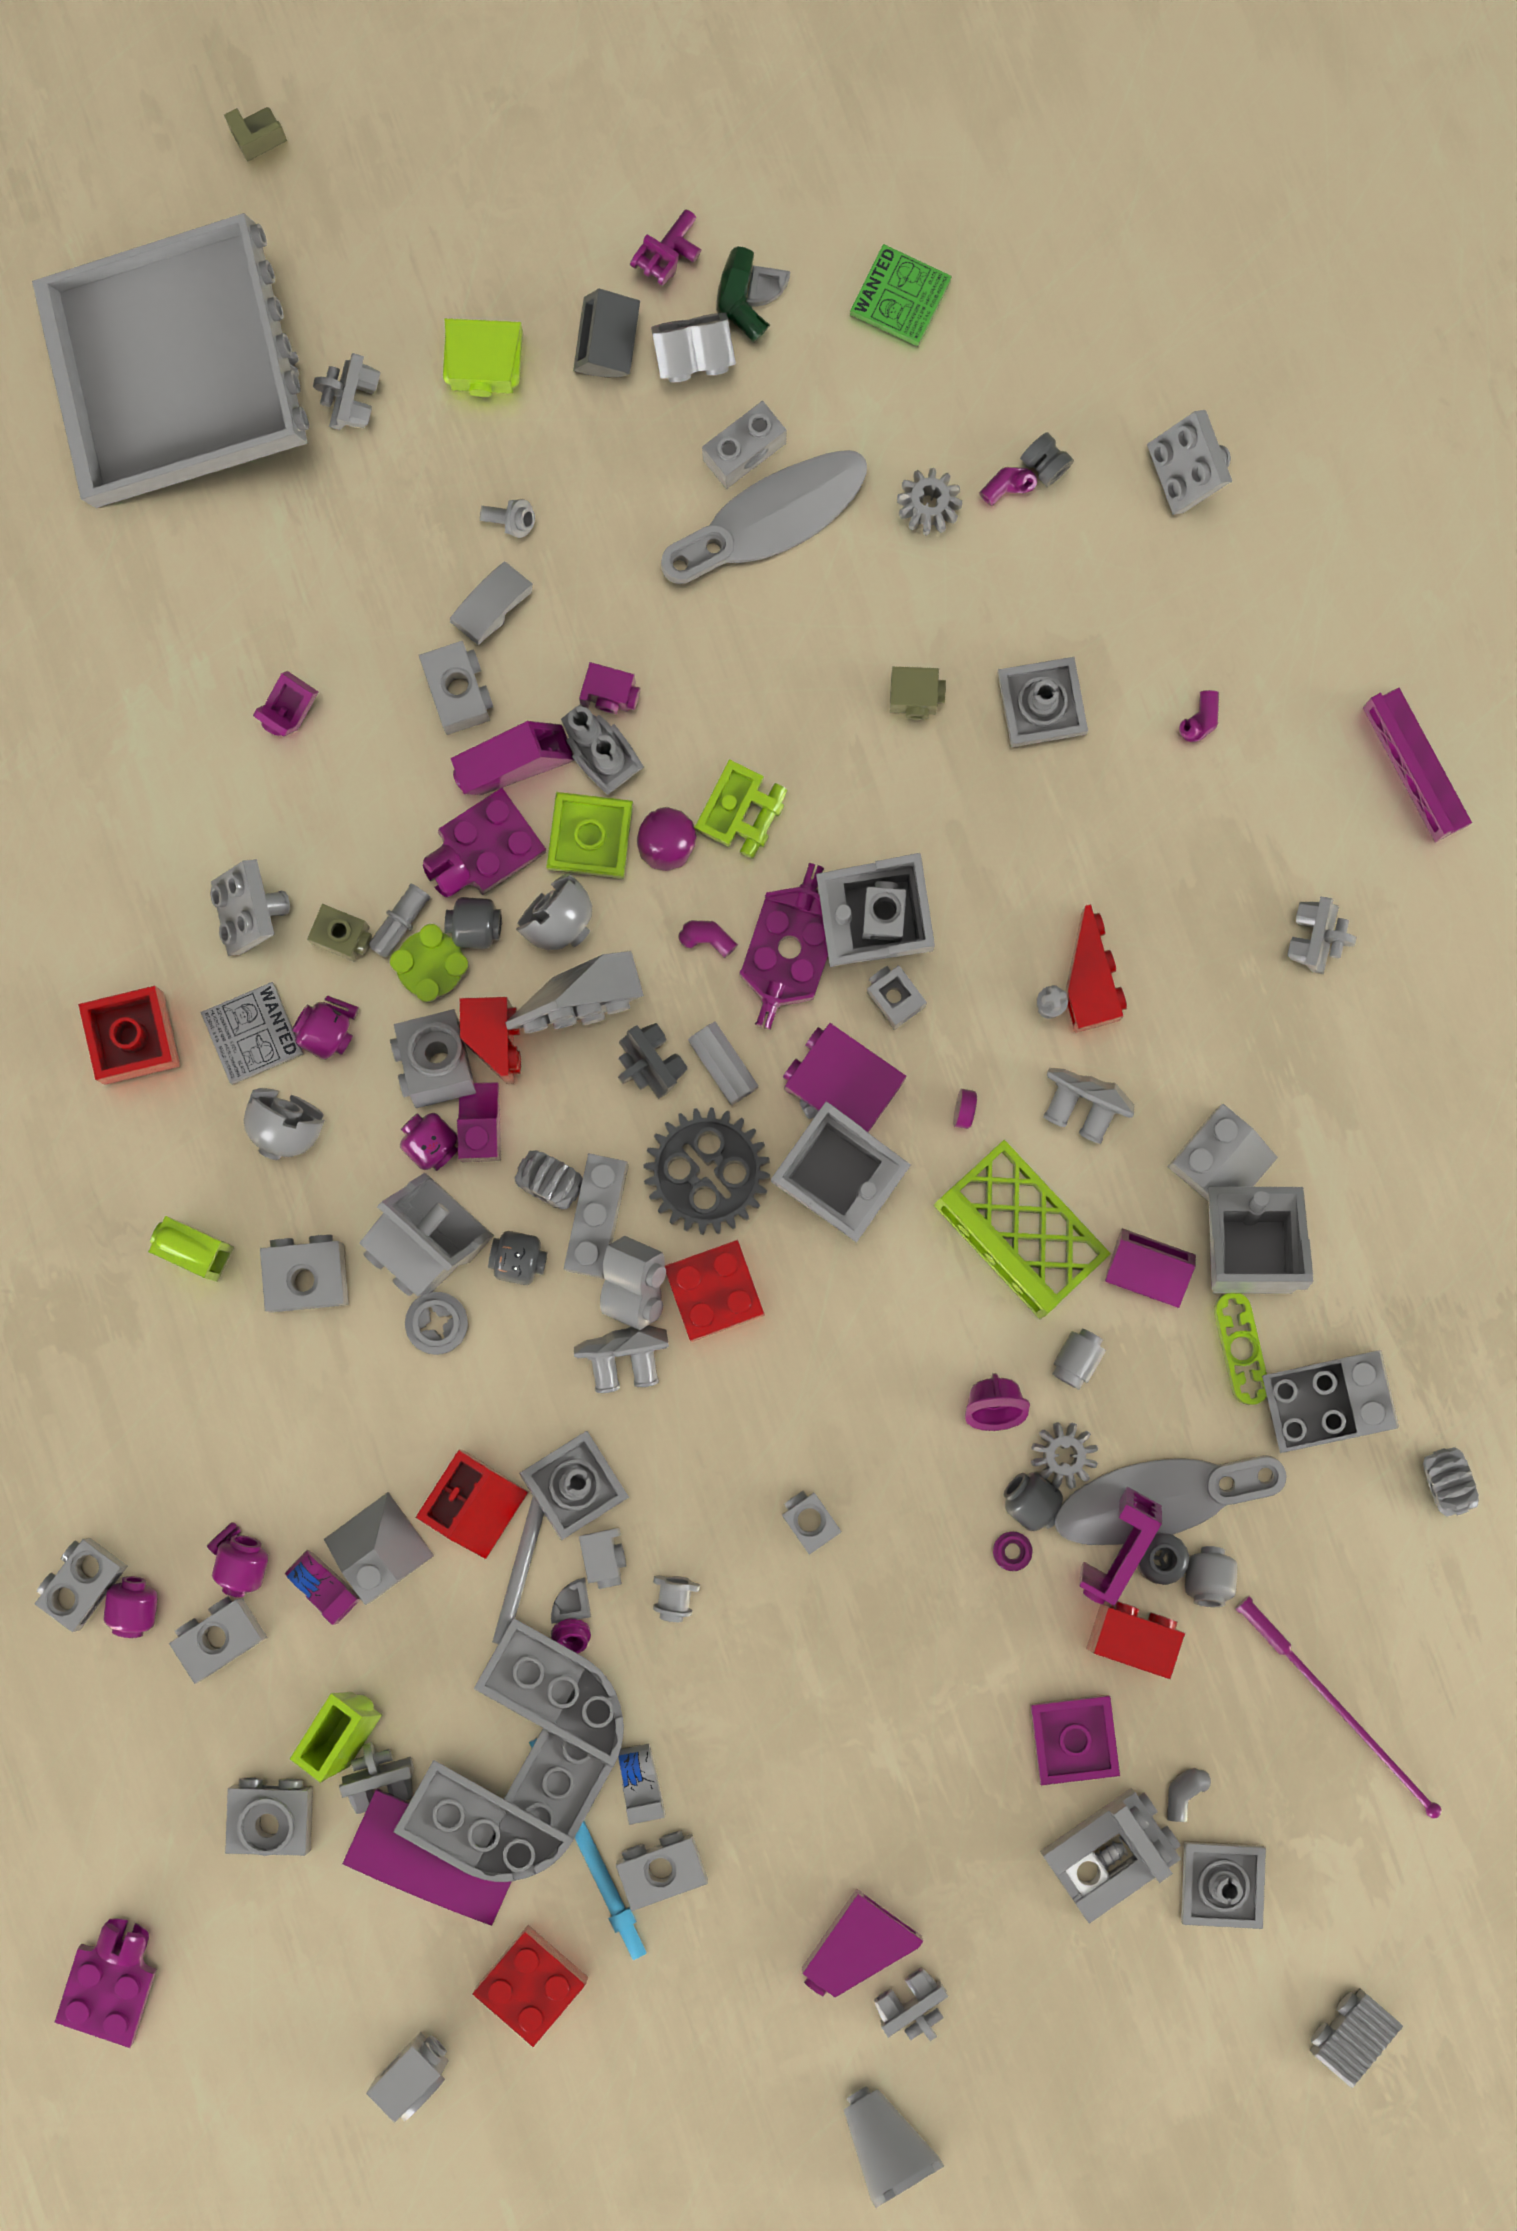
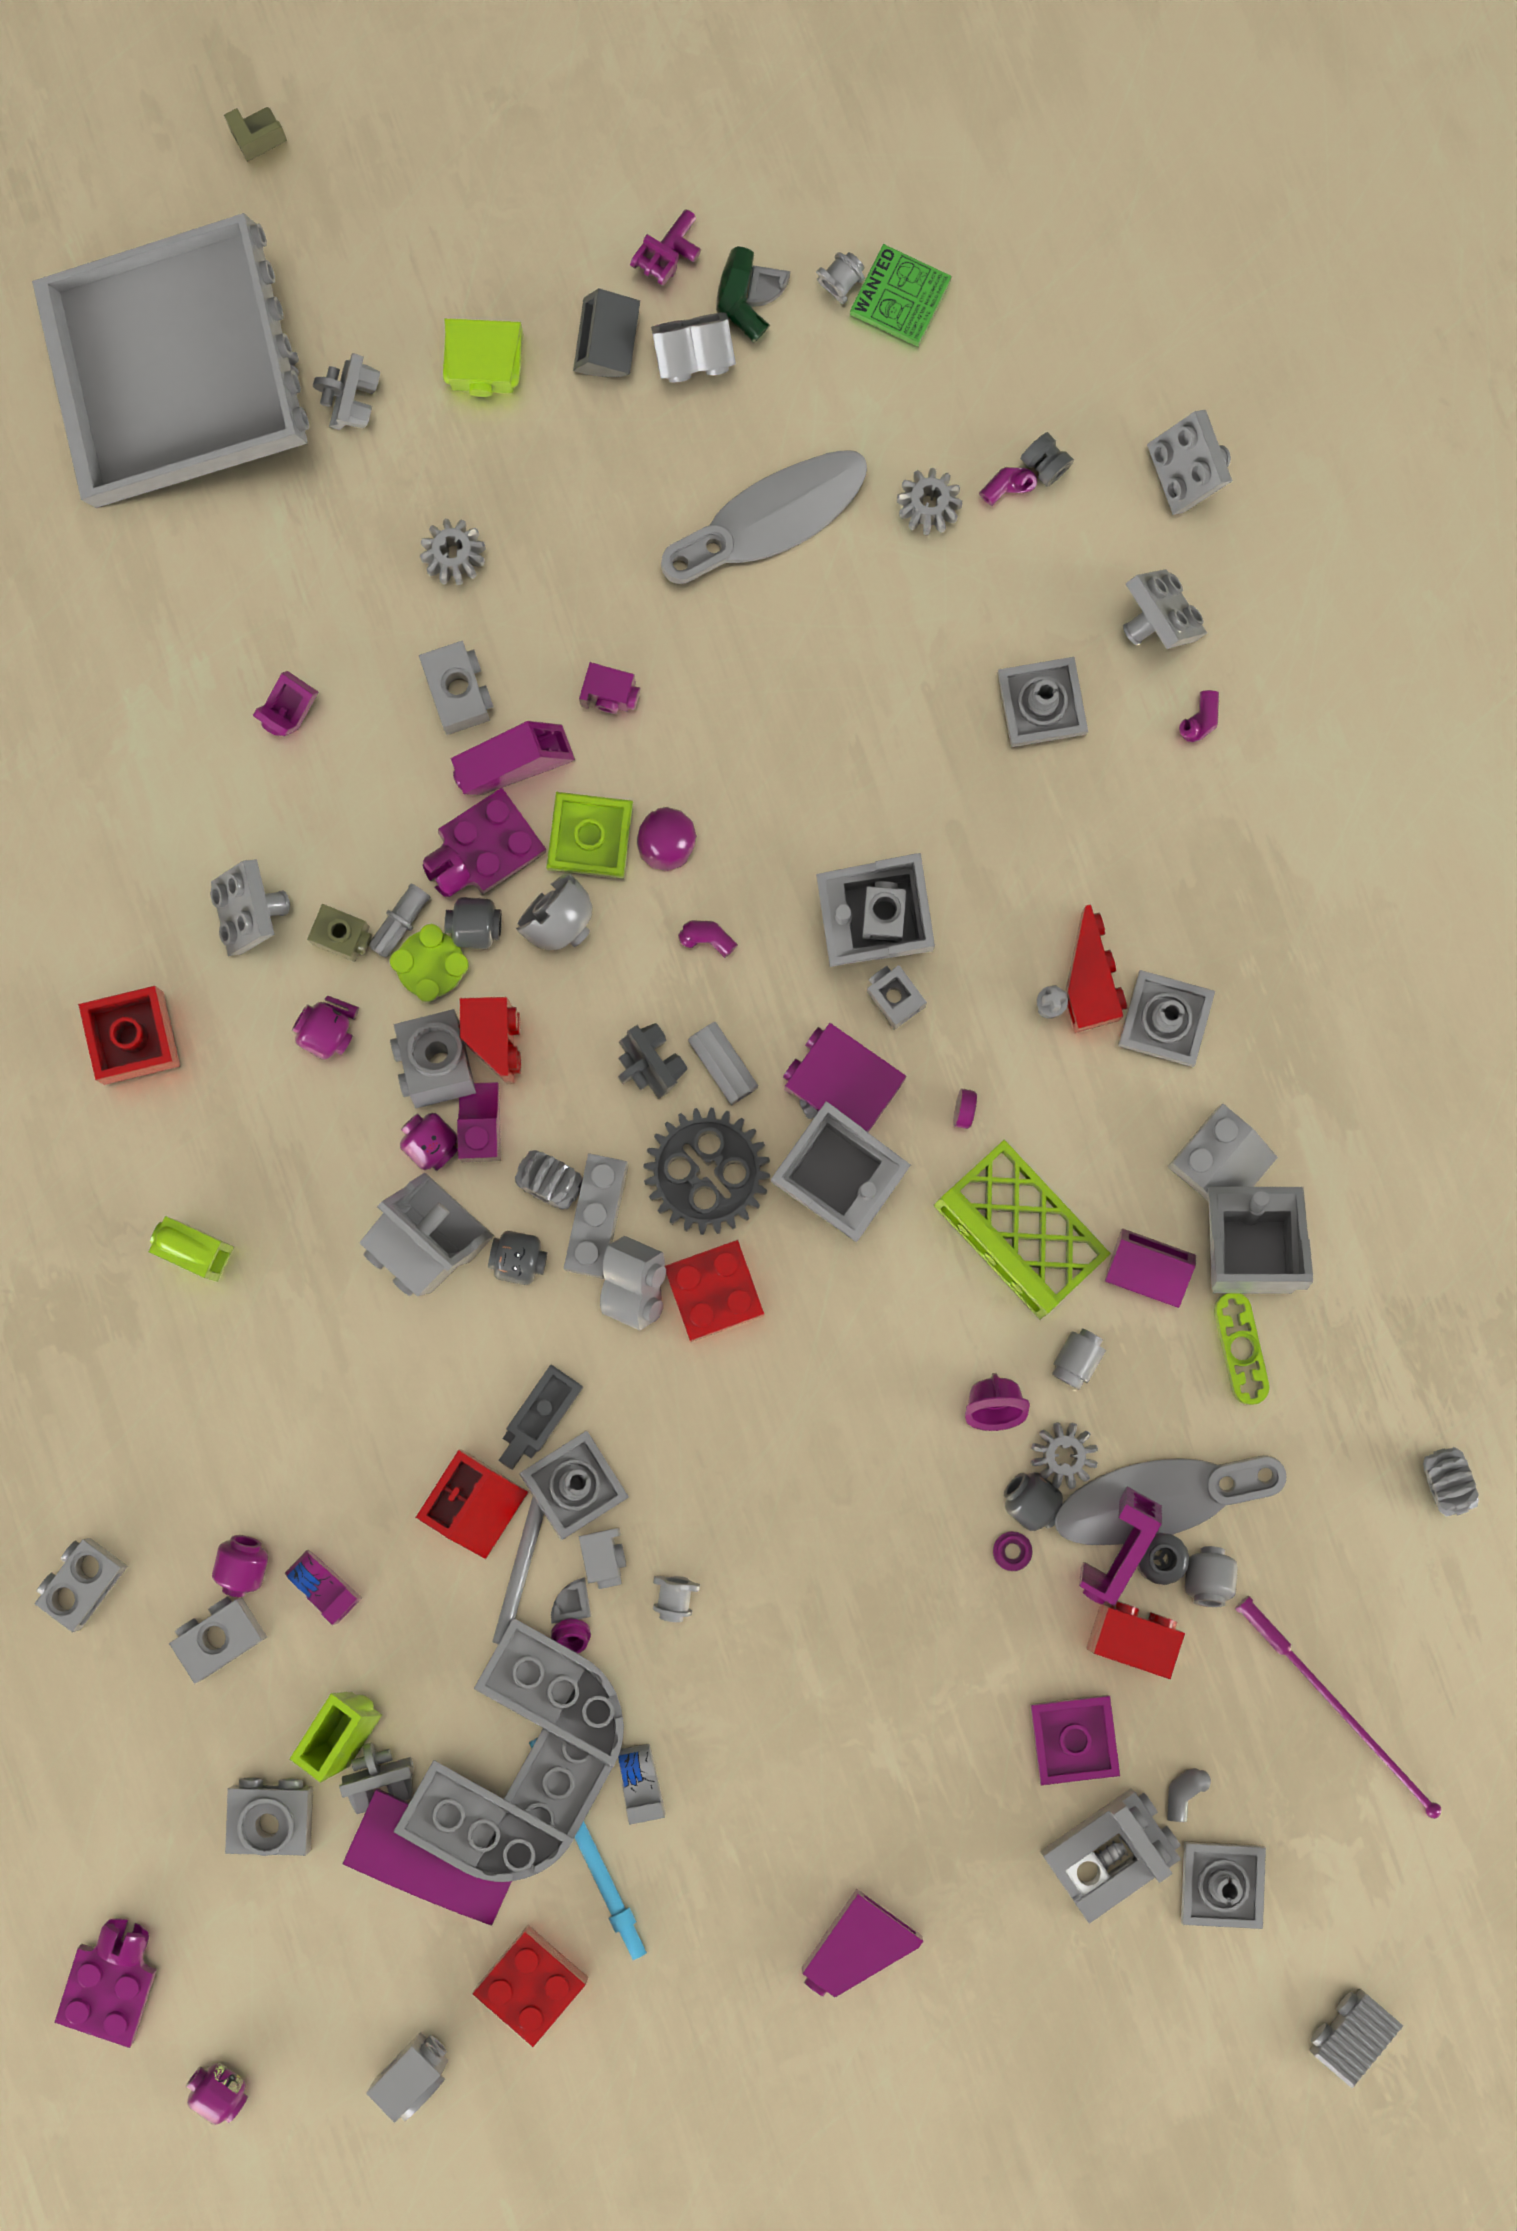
magenta head [104,1576,158,1638] -> none
light grey tile [201,982,303,1085] -> none
magenta piece [207,1522,241,1555] -> none
light grey cylinder [244,1088,325,1160] -> none
light grey brick [260,1235,349,1313] -> none
light grey slope [324,1492,434,1605] -> none
light grey gear [405,1292,468,1355] -> none
light grey slope [450,561,533,645] -> none
light grey plate [480,499,535,538] -> none
light grey slope [505,951,644,1033] -> none
light grey connector [561,705,644,795] -> none
light grey connector [574,1325,669,1393] -> none
light grey brick [616,1830,708,1911] -> none
lime plate [694,759,788,859] -> none
light grey brick [702,401,787,489] -> none
magenta plate [739,863,828,1030] -> none
light grey brick [782,1491,842,1555] -> none
light grey cone [844,2086,944,2208] -> none
light grey hips [874,1967,948,2041] -> none
olive brick [890,666,946,720] -> none
light grey connector [1043,1068,1134,1144] -> none
light grey slope [1262,1350,1399,1453] -> none
light grey hips [1288,896,1357,974] -> none
magenta fence [1363,688,1472,843] -> none
none -> magenta head [186,2063,248,2125]
none -> light grey gear [420,518,486,585]
none -> dark grey hinge [498,1364,583,1470]
none -> light grey brick [816,252,865,304]
none -> light grey plate [1118,970,1215,1067]
none -> light grey plate [1123,569,1207,649]

